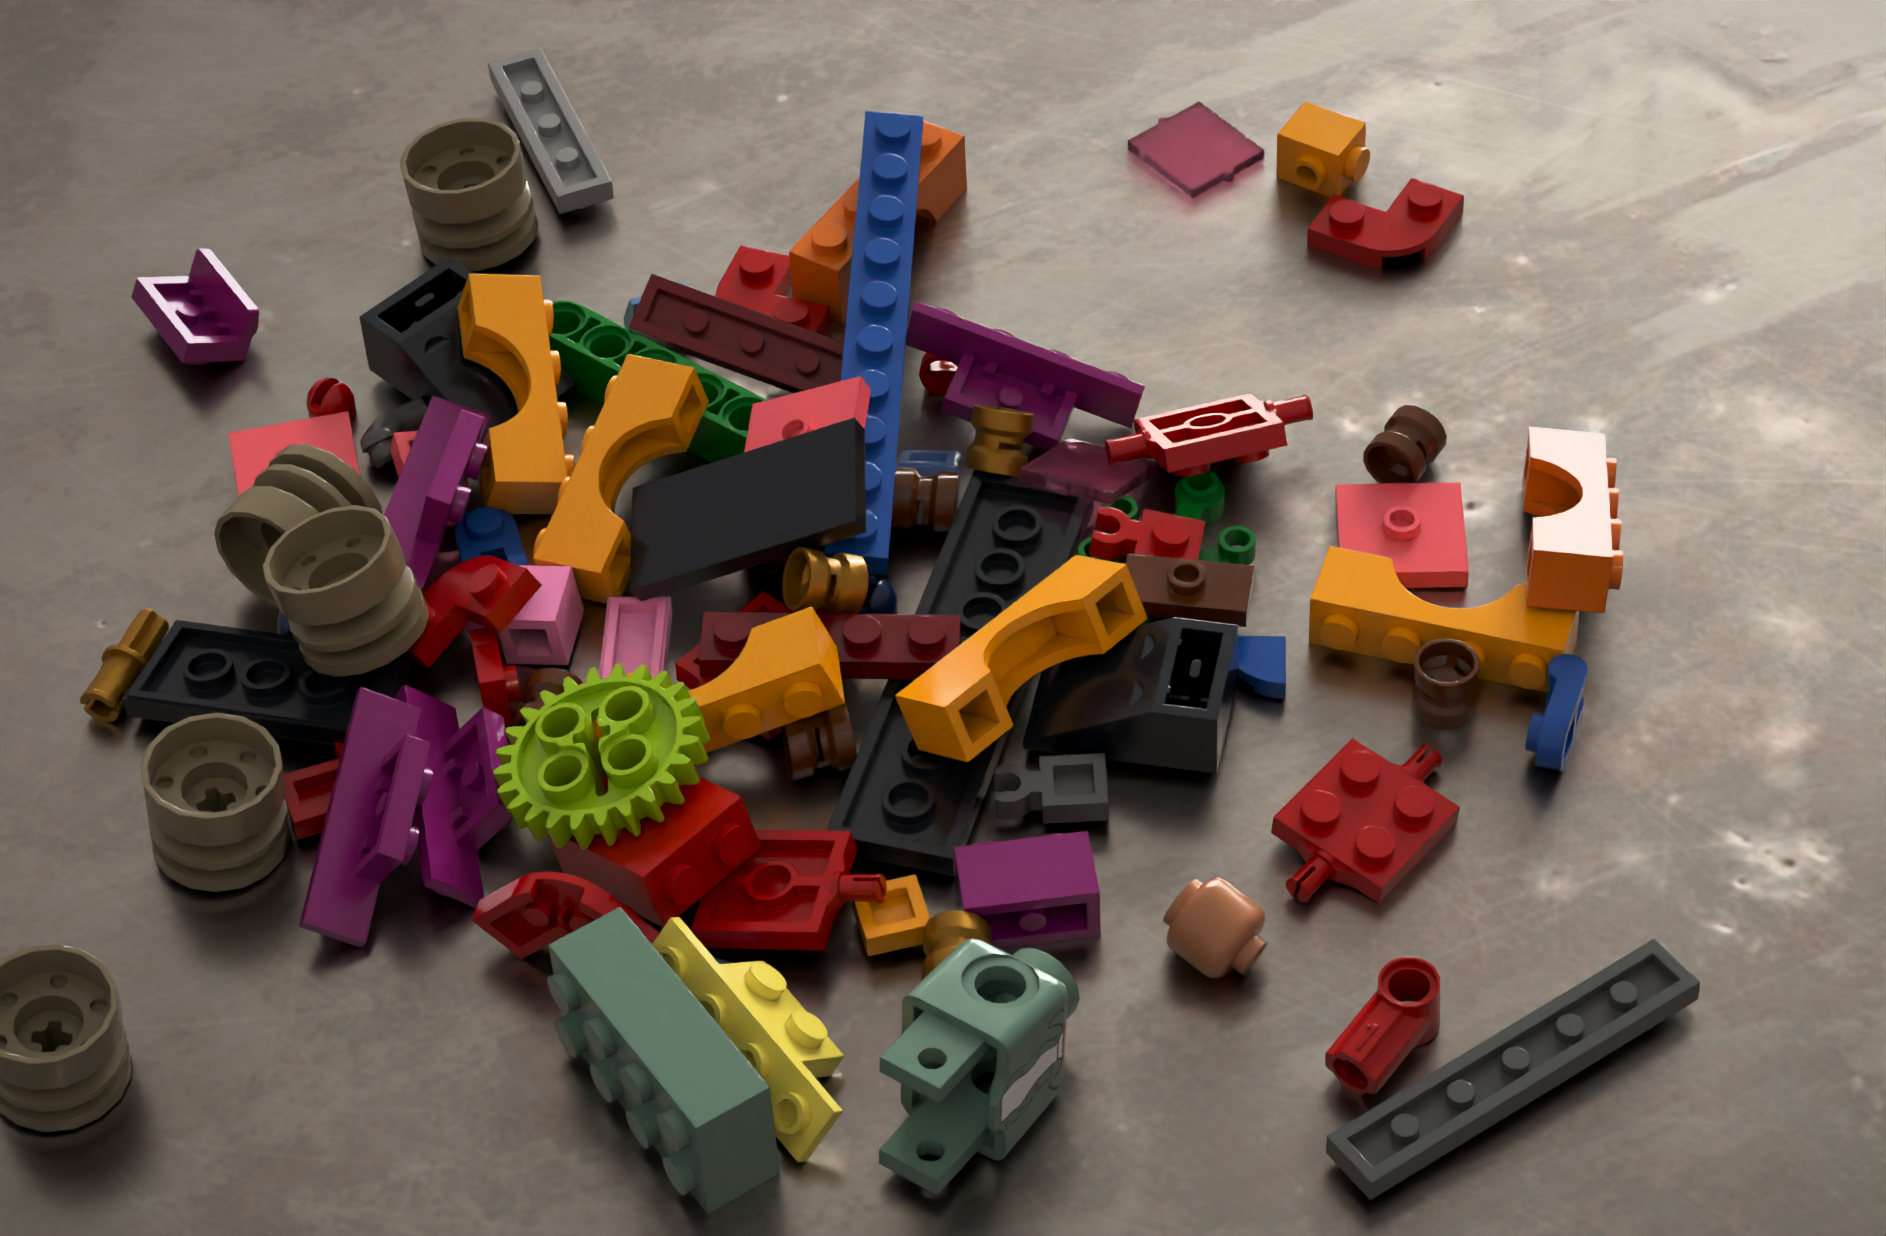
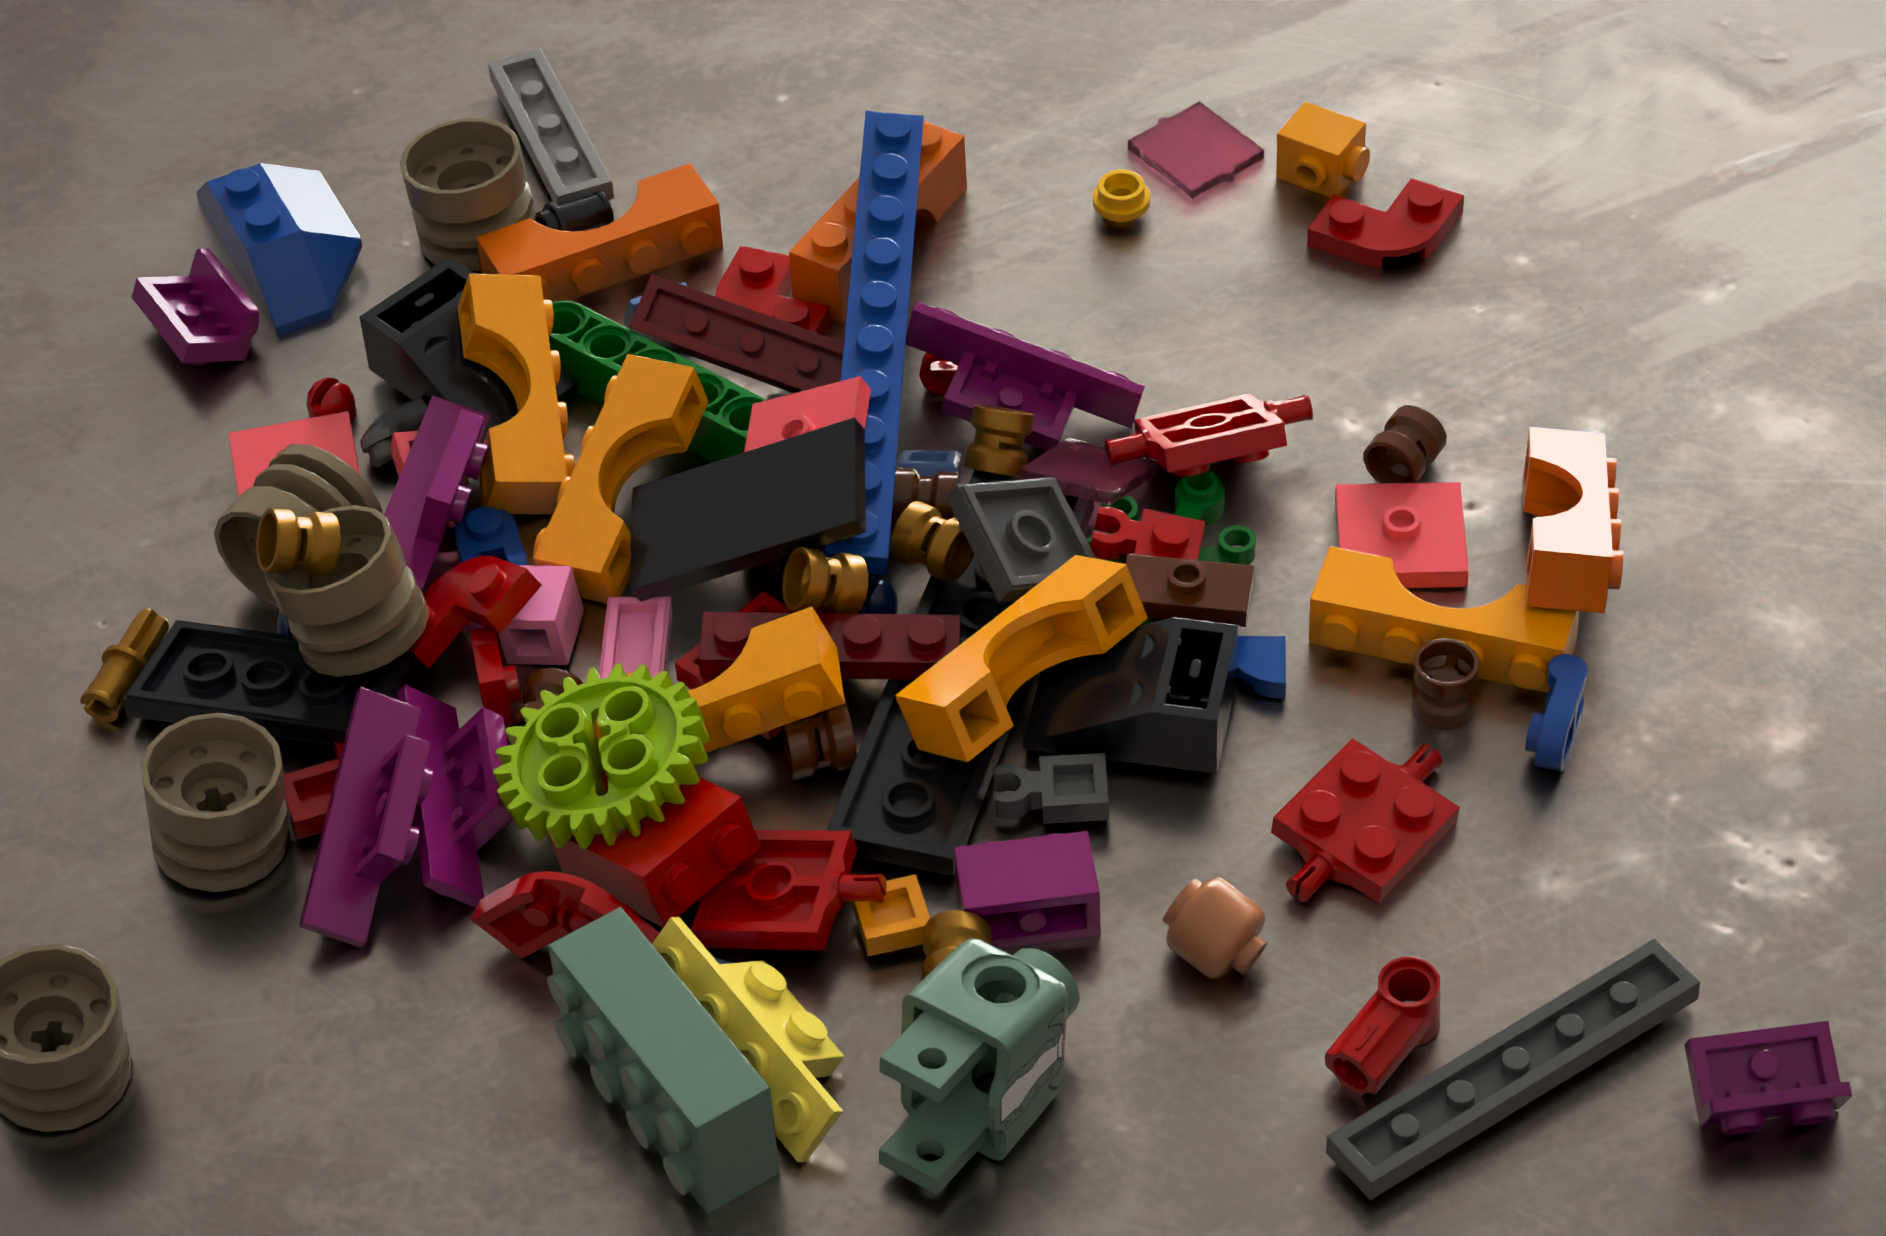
none -> blue wedge [196,163,362,336]
none -> pearl gold wheel [256,508,341,577]
none -> orange arch [476,163,723,302]
none -> black pin [535,191,614,232]
none -> pearl gold wheel [890,501,974,583]
none -> dark grey plate [947,477,1096,603]
none -> yellow plate [1092,170,1150,223]
none -> magenta bracket [1684,1021,1852,1135]

